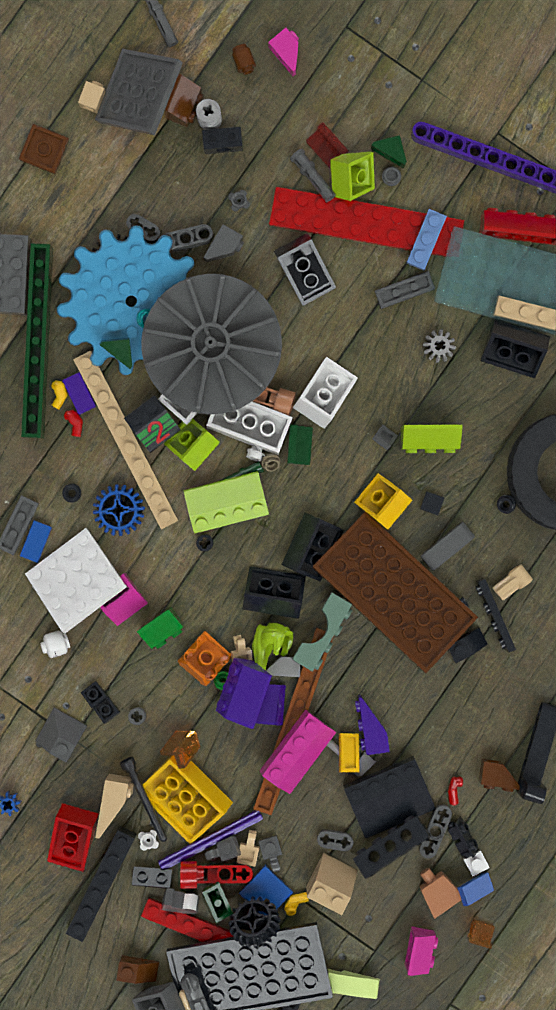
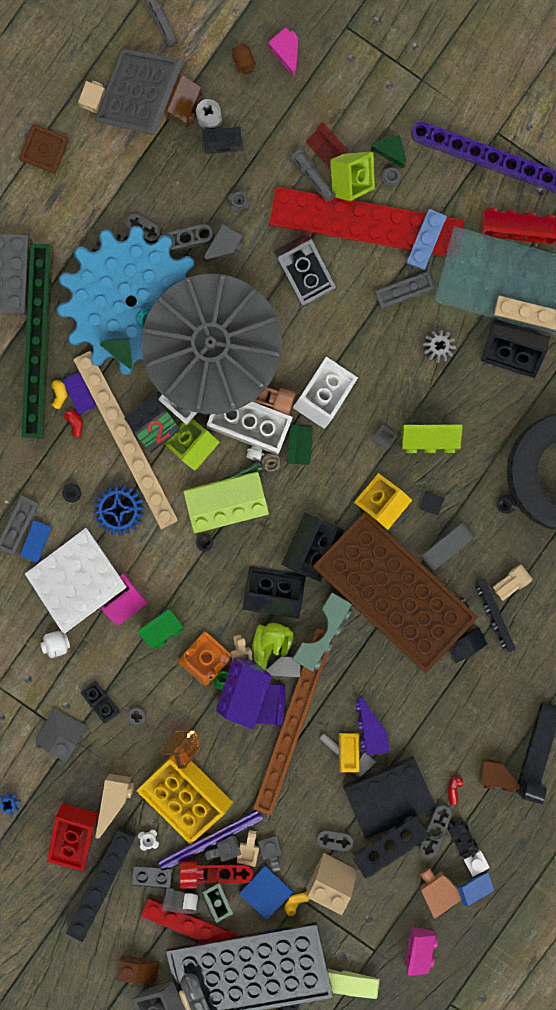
black piece [119,756,167,842] -> none
black gear [228,896,281,949] -> none
dark pink slope [260,710,336,794] -> none
clear orange panel [467,919,495,949] -> none

